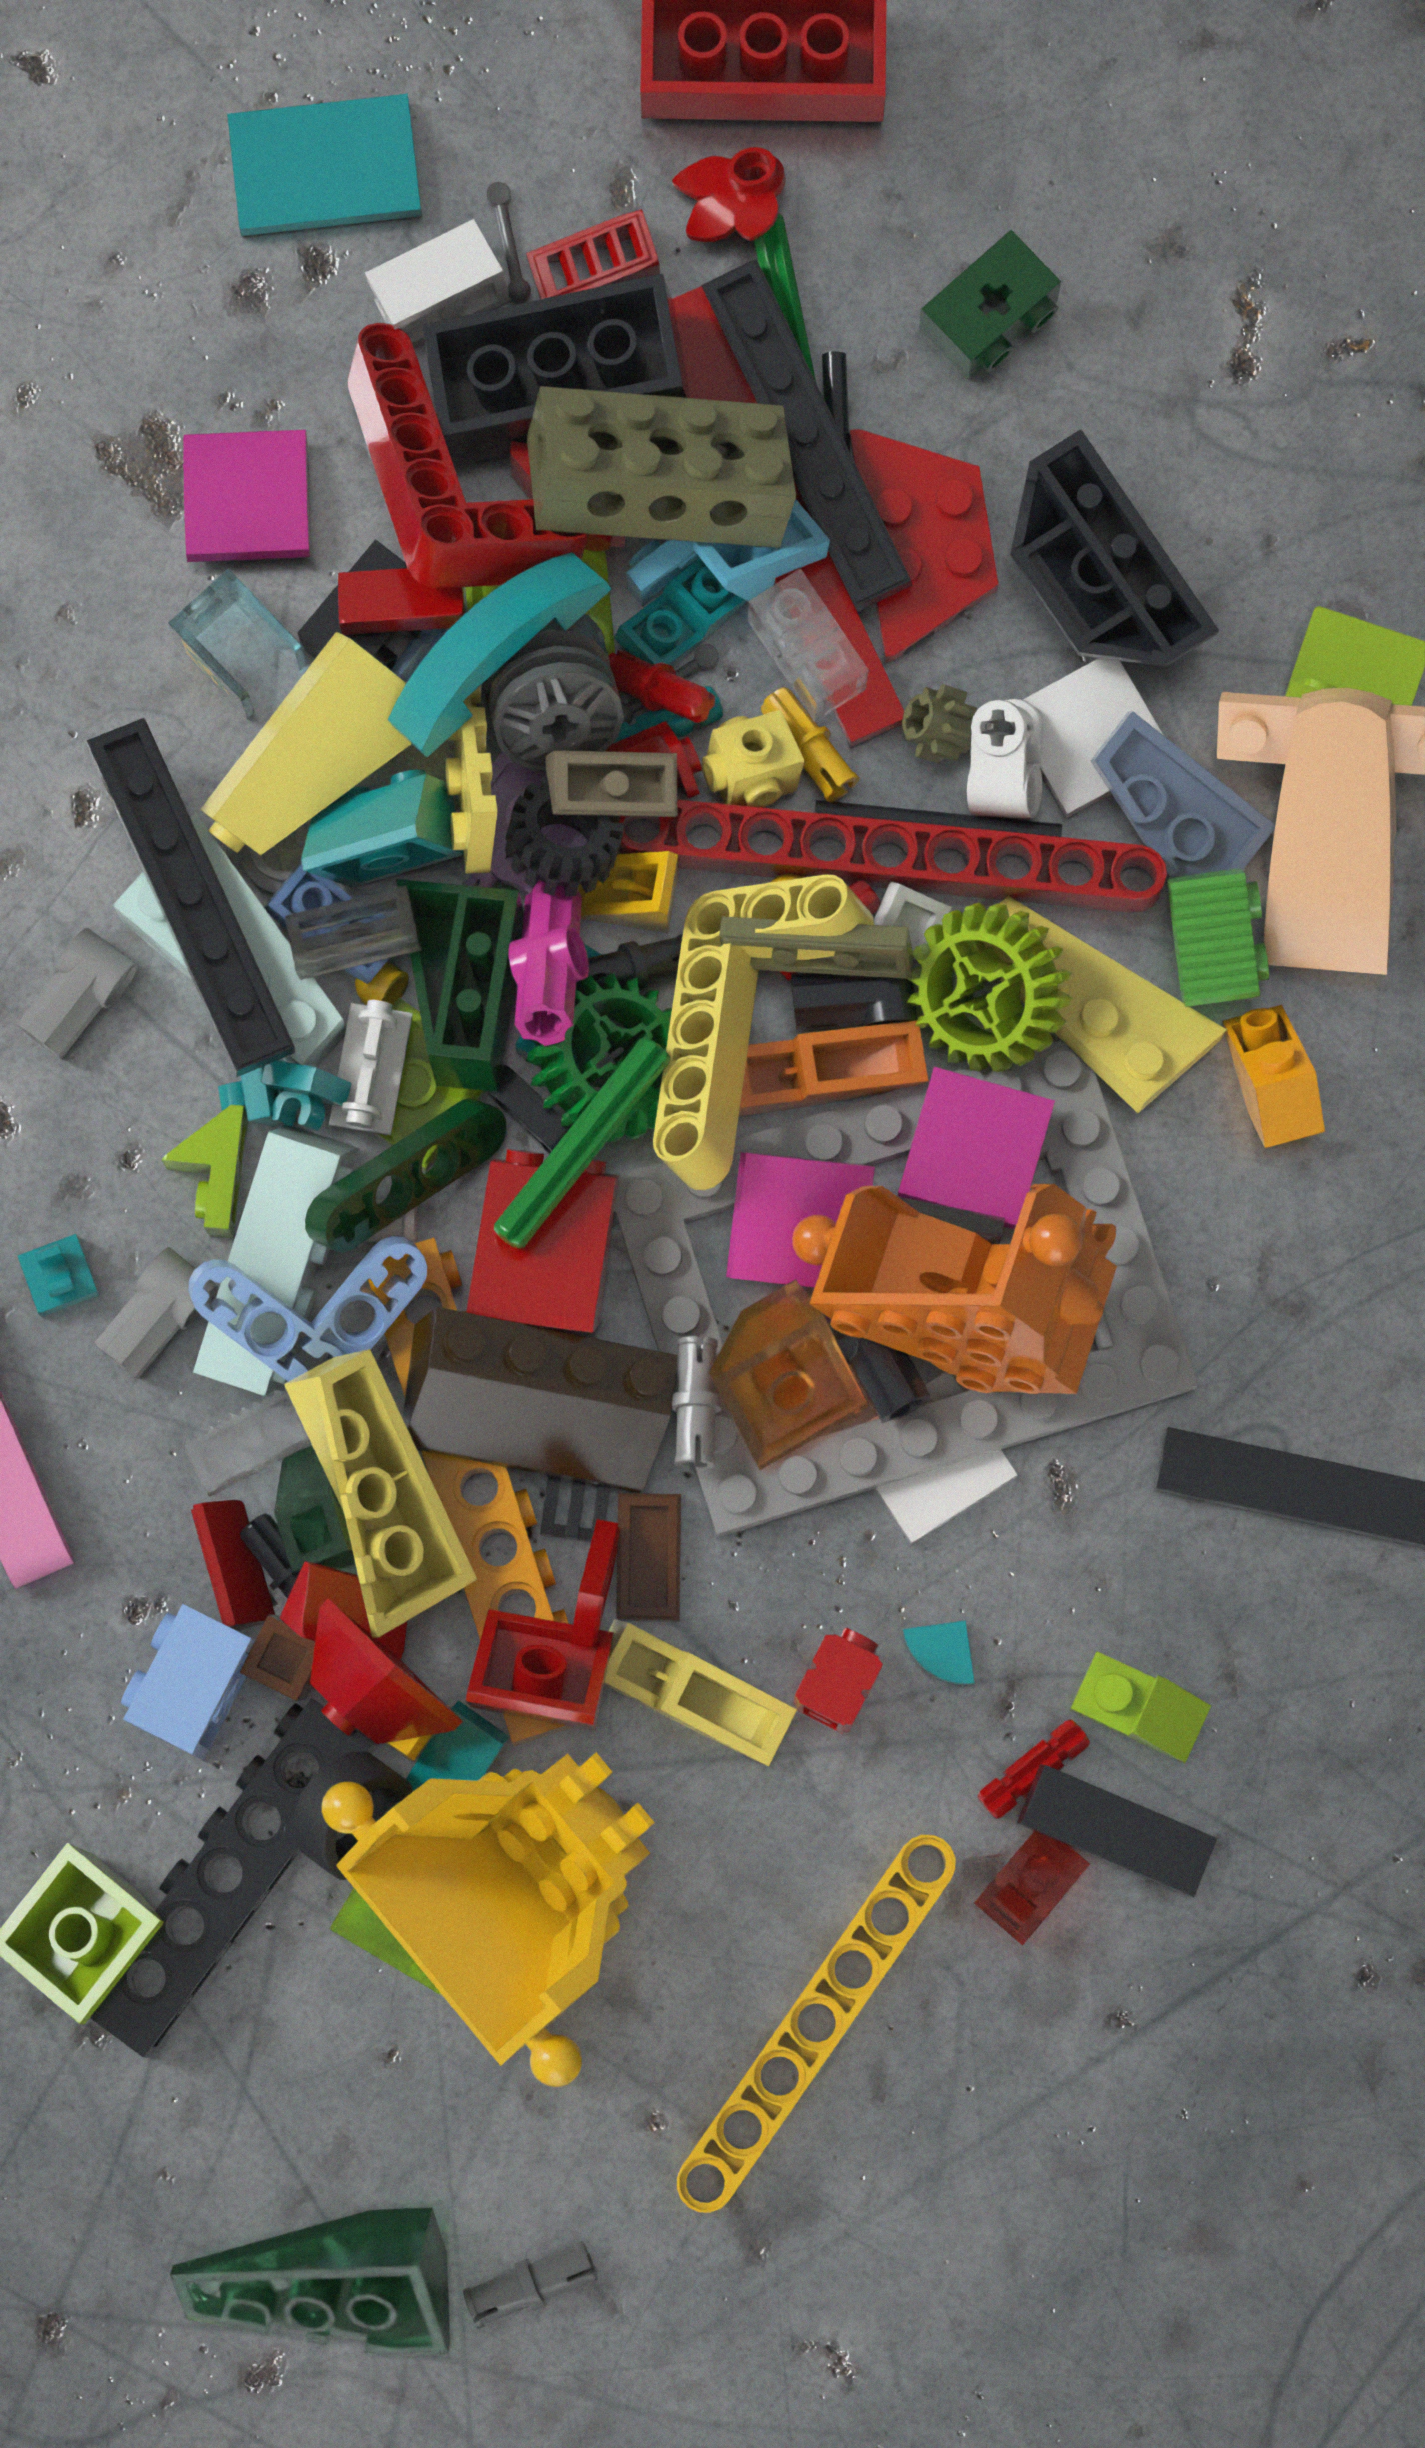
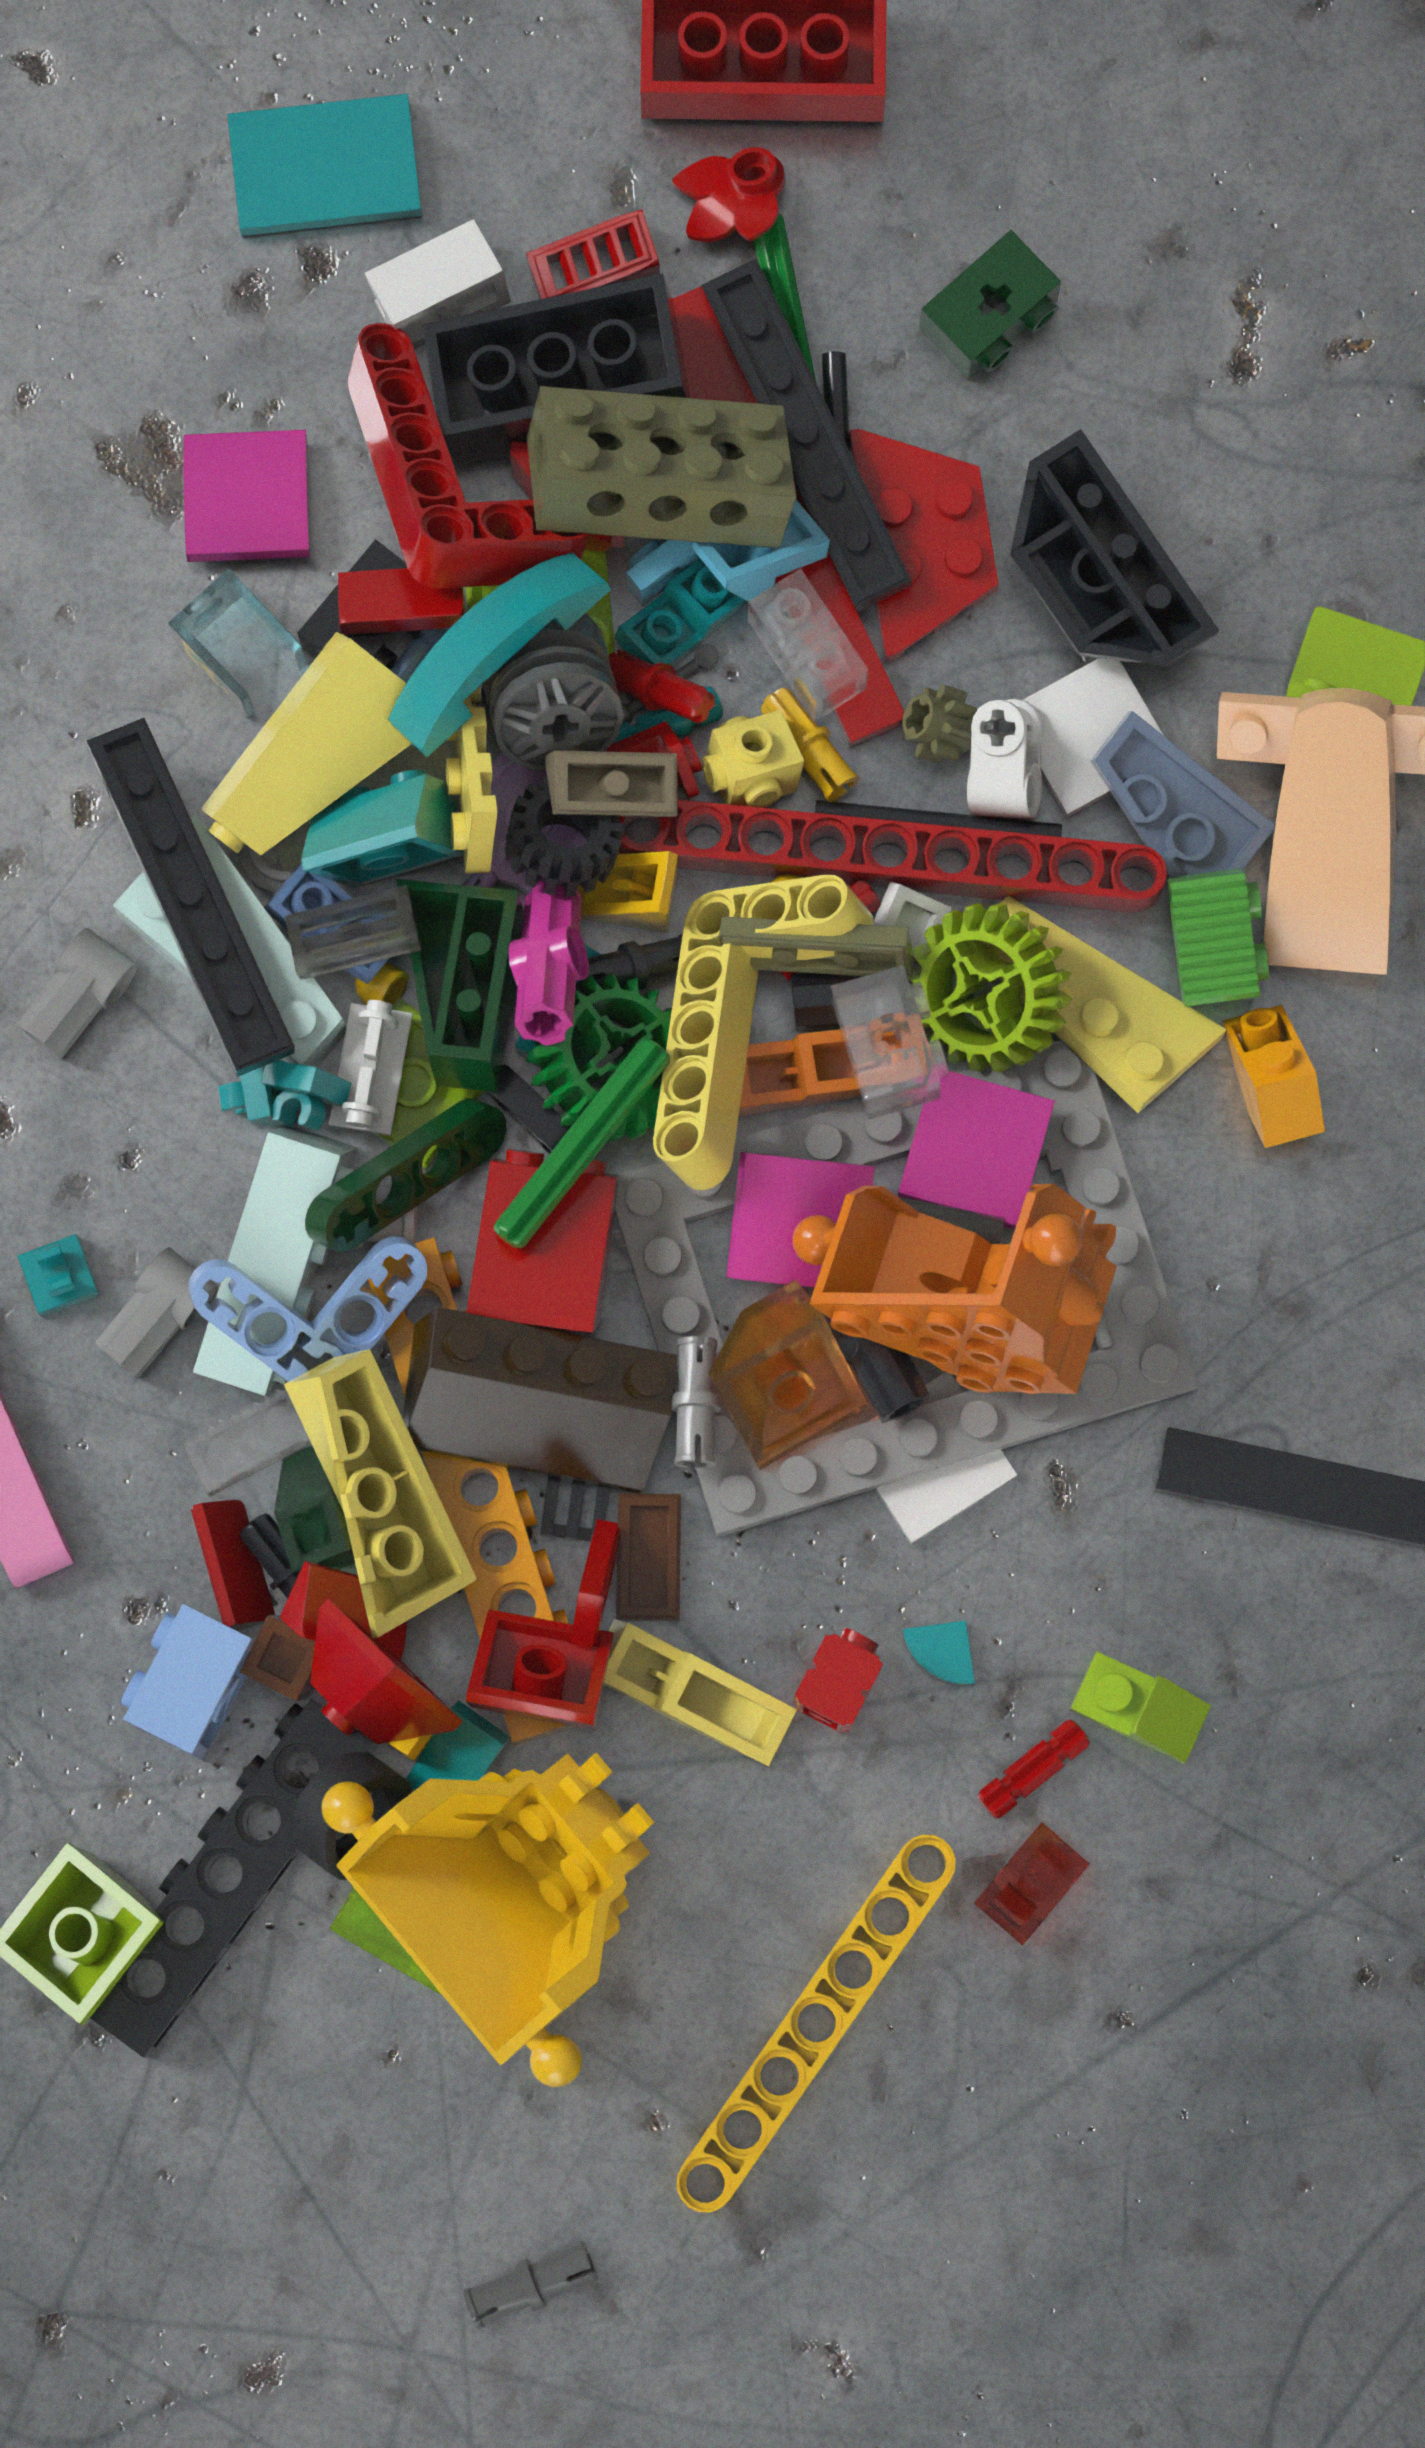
lime slope [162,1105,248,1239] -> none
clear green wedge [170,2207,450,2357] -> none
dark grey hinge [487,182,531,302] -> none
black tile [1016,1764,1217,1897] -> none
none -> clear brick [831,965,949,1120]

